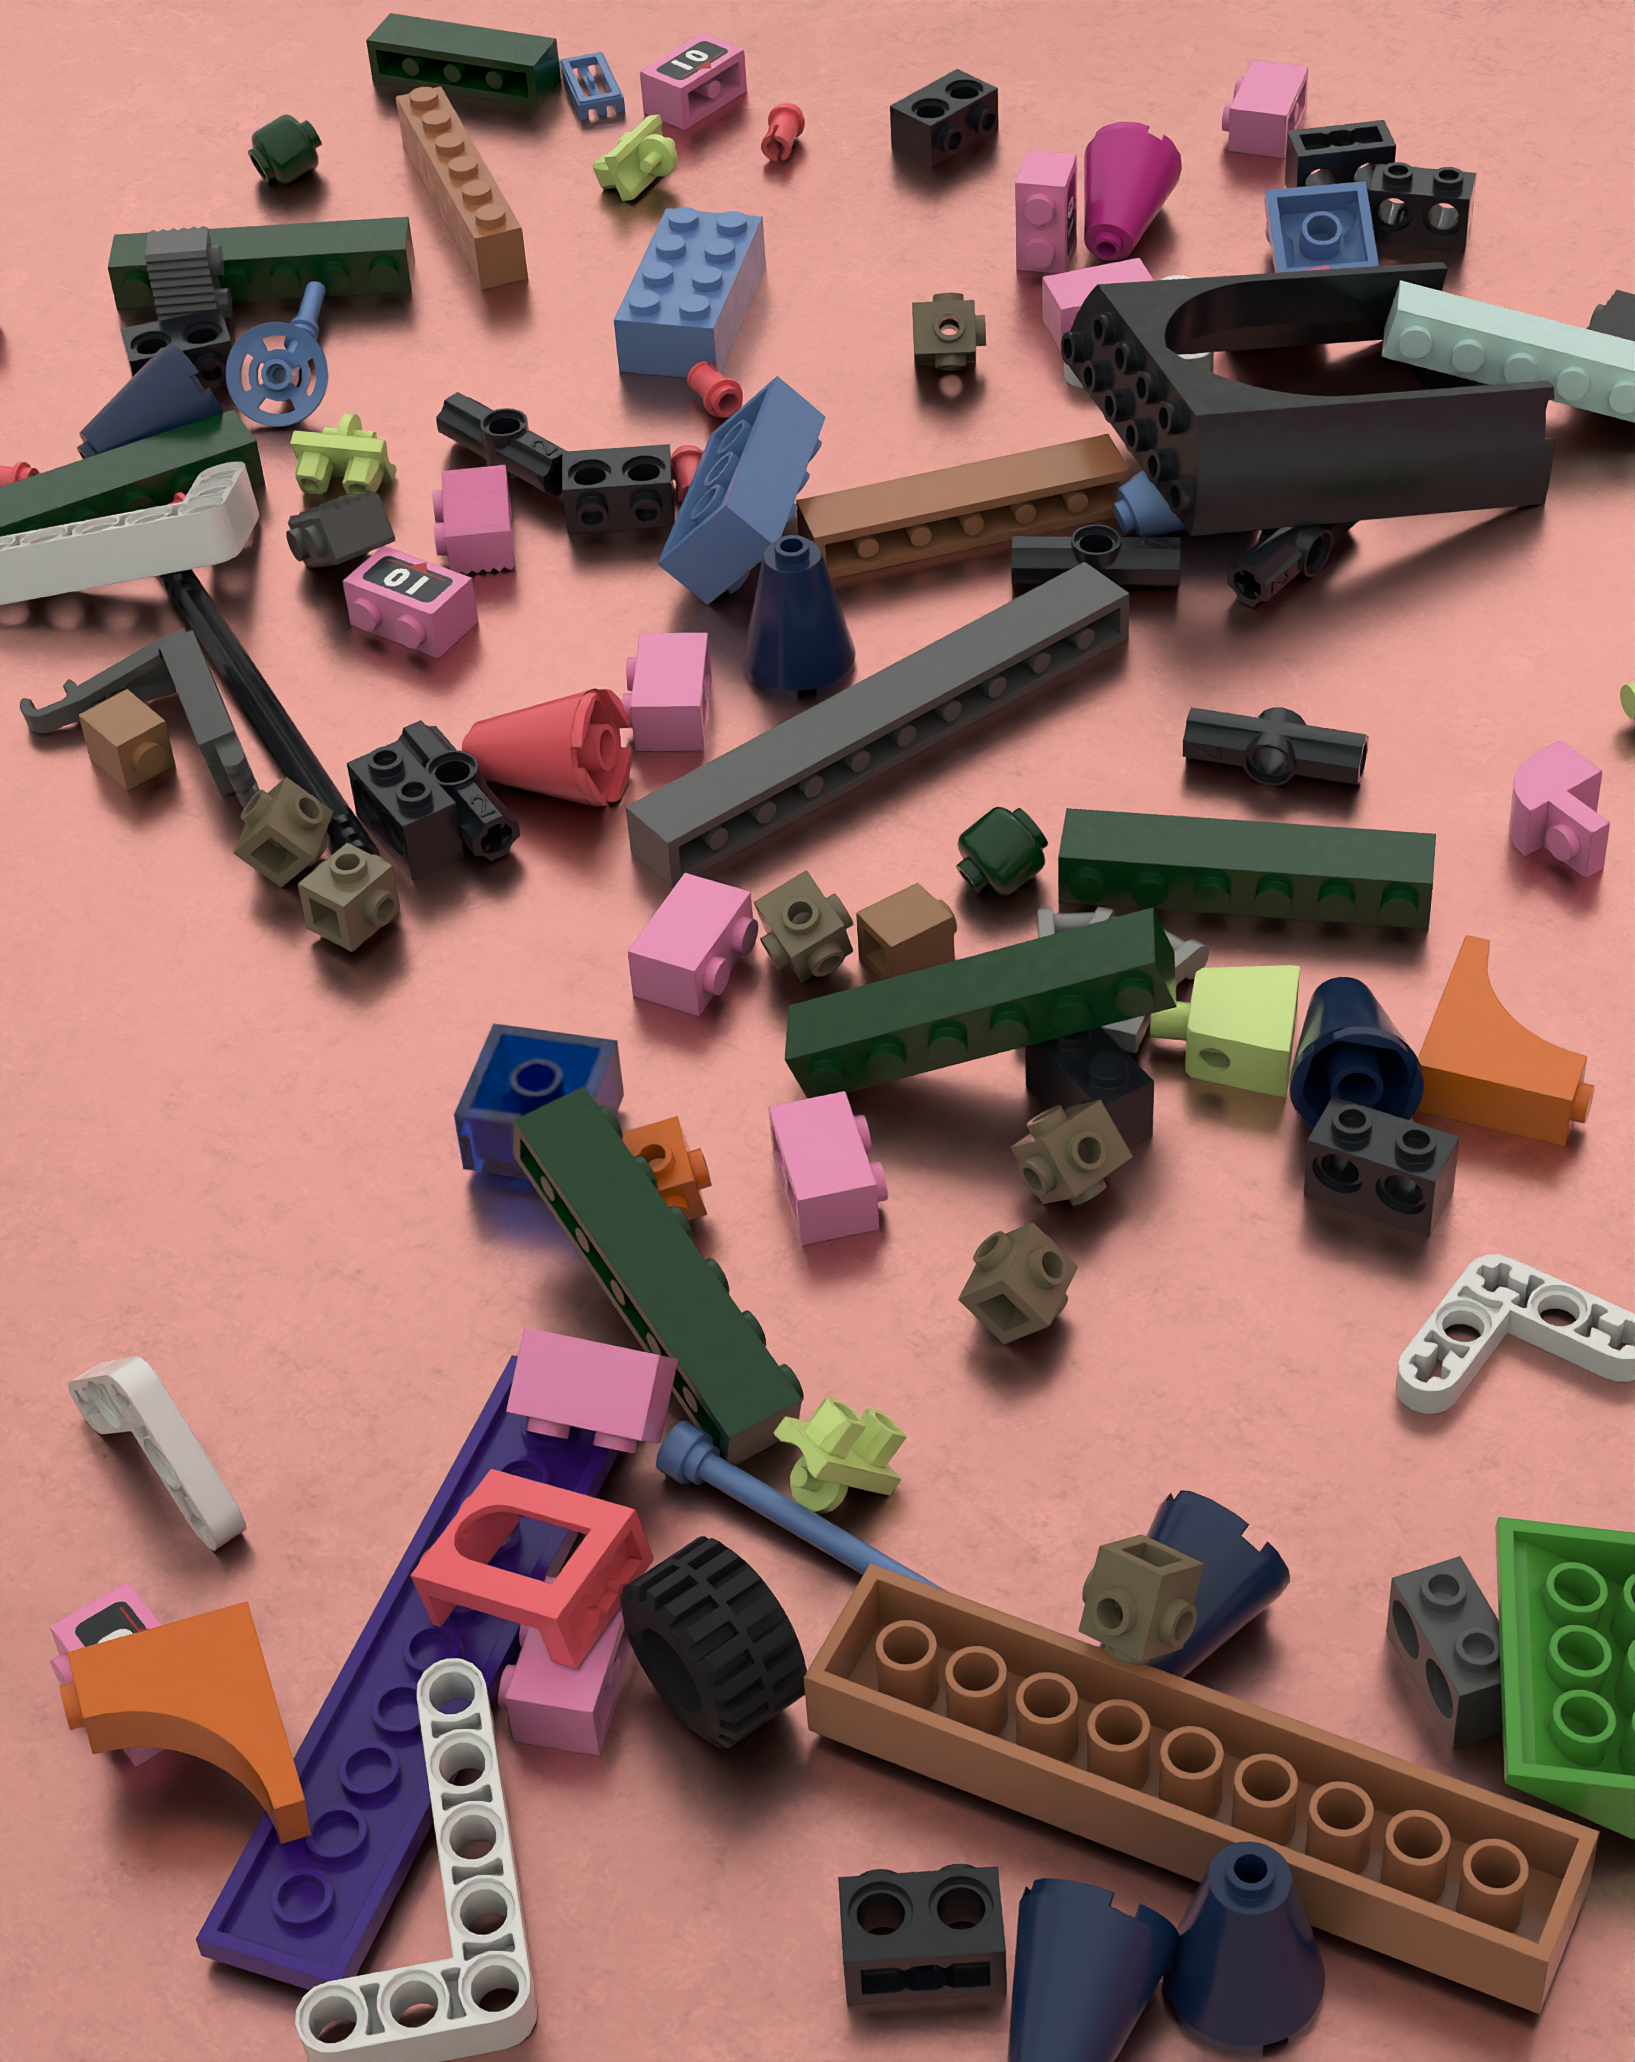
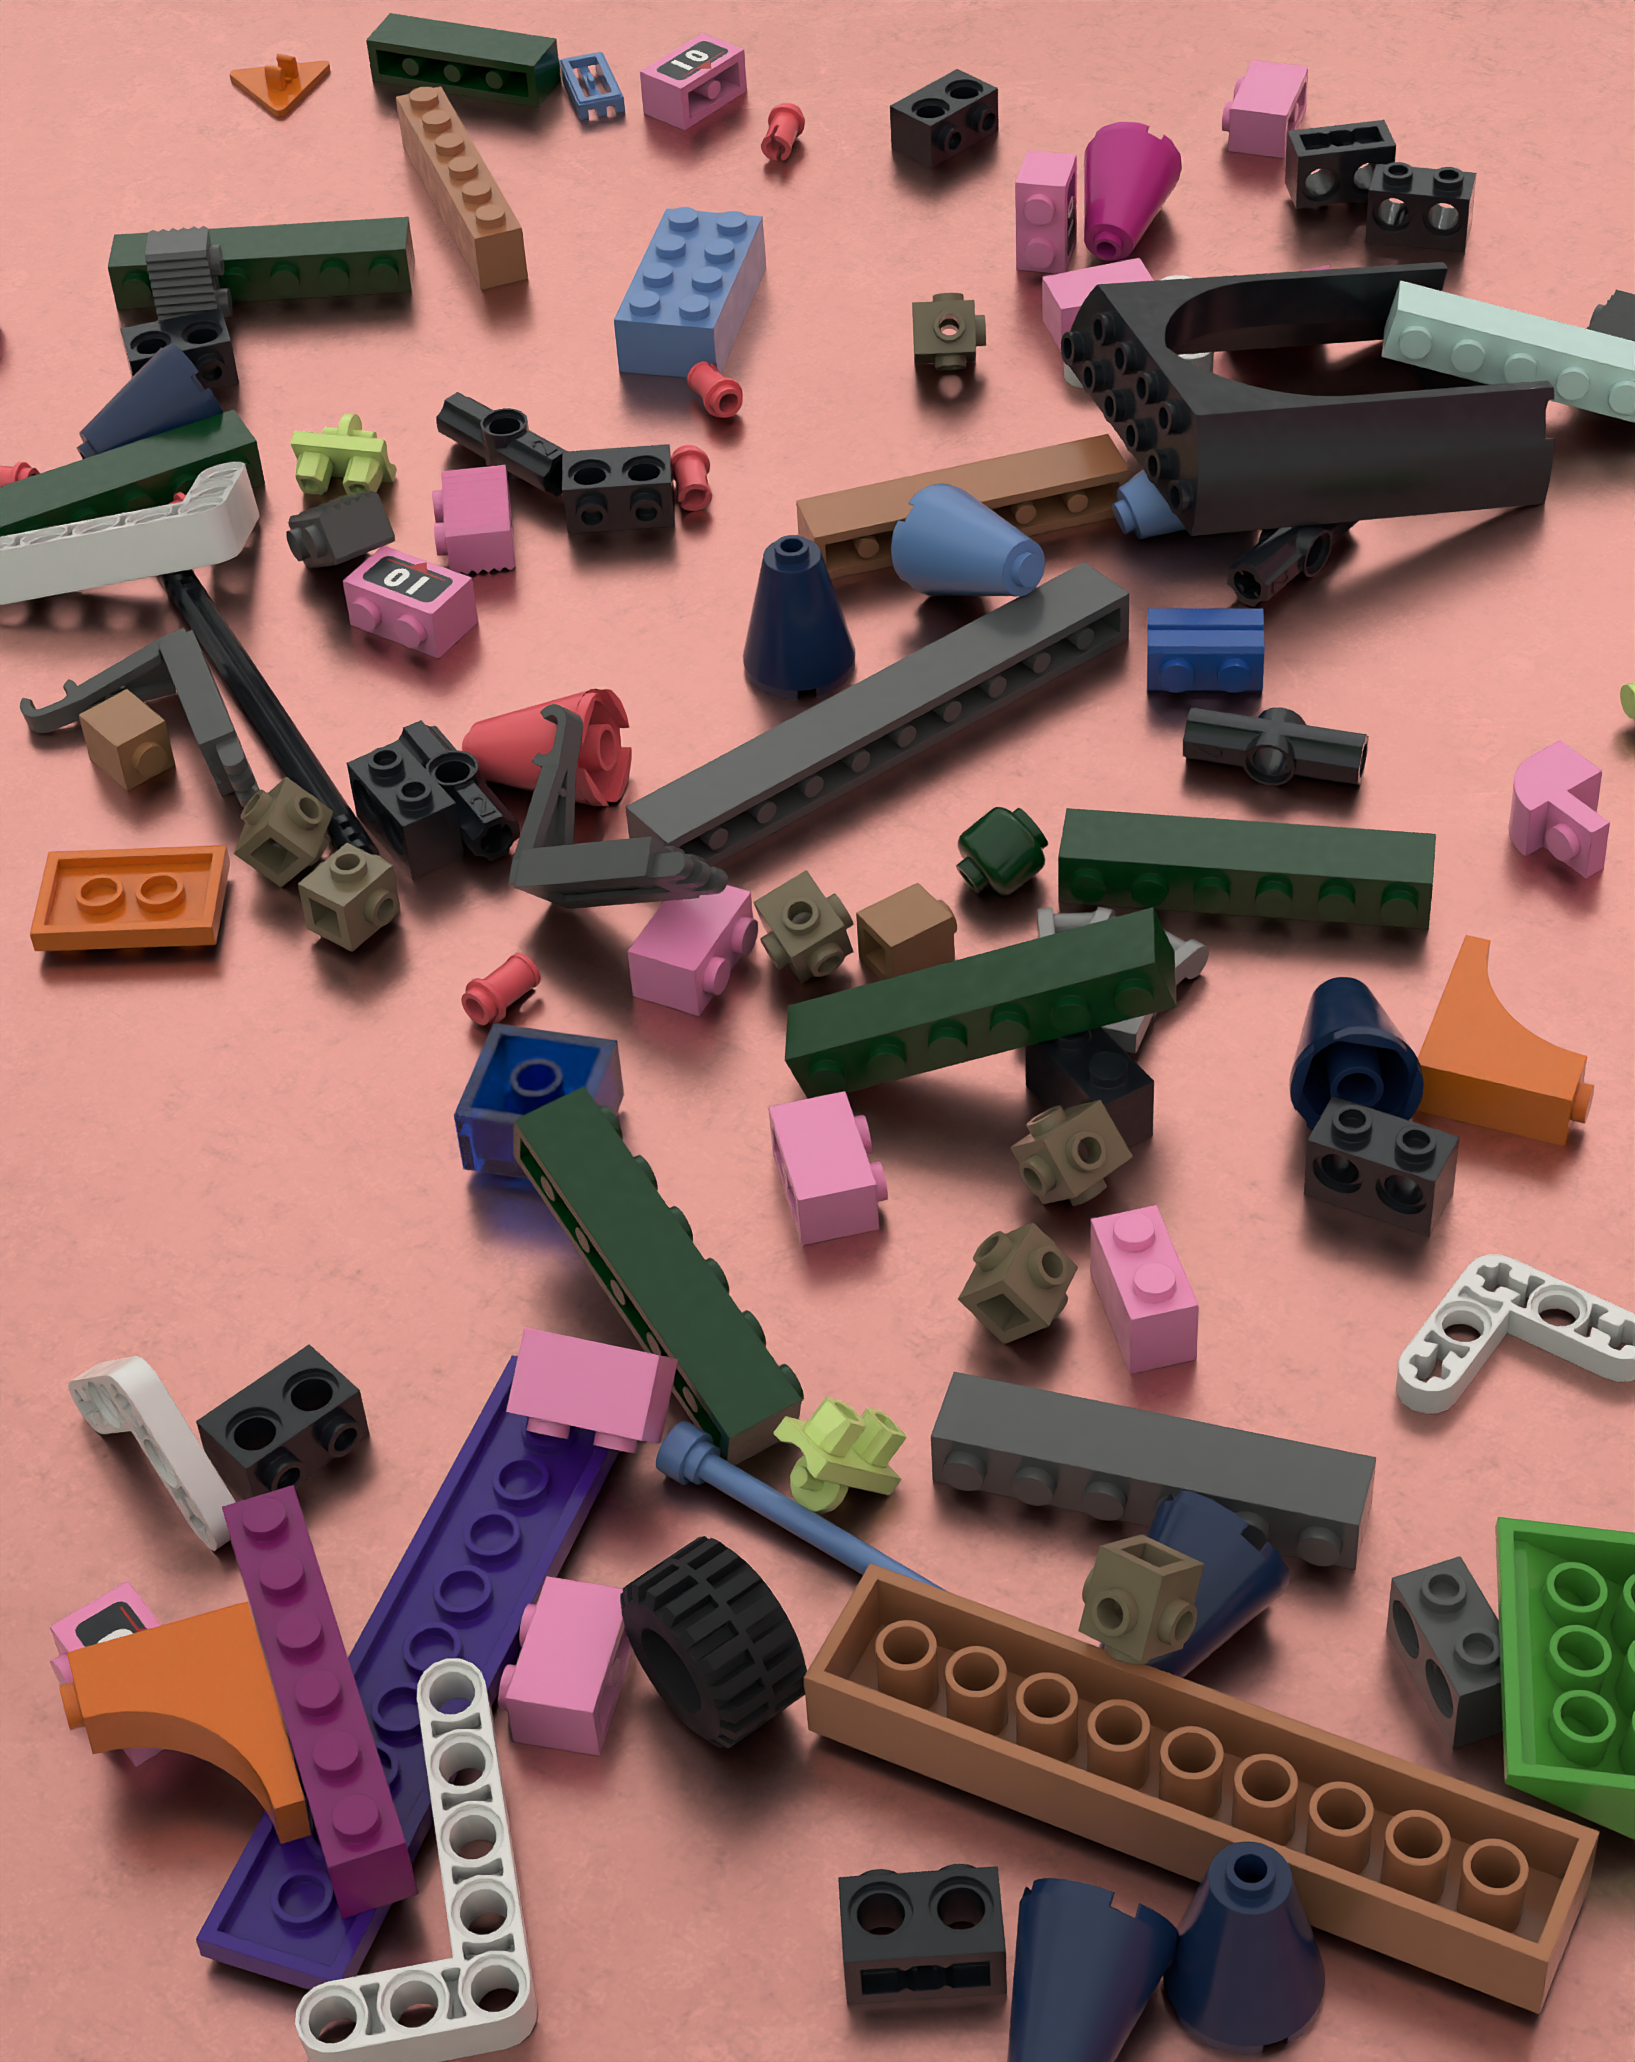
medium blue dish [226,281,329,427] -> none
dark green head [248,114,322,186] -> none
coral panel [410,1469,654,1669] -> none
yellowish green hips [593,114,678,201] -> none
bright pink brick [622,632,712,751] -> none
orange brick [622,1116,712,1221] -> none
medium blue brick [658,376,826,605] -> none
black piece [1011,524,1181,587] -> none
yellowish green torso [1150,965,1300,1097] -> none
medium blue slope [1264,181,1379,273] -> none
none -> orange plate [30,845,230,951]
none -> black brick [196,1344,370,1500]
none -> magenta brick [222,1485,418,1919]
none -> orange piece [230,54,330,117]
none -> coral pin [461,952,541,1025]
none -> dark grey hinge [508,704,728,909]
none -> medium blue cone [891,483,1045,597]
none -> dark grey brick [931,1372,1376,1570]
none -> bright pink brick [1090,1205,1199,1374]
none -> blue brick [1147,608,1265,693]

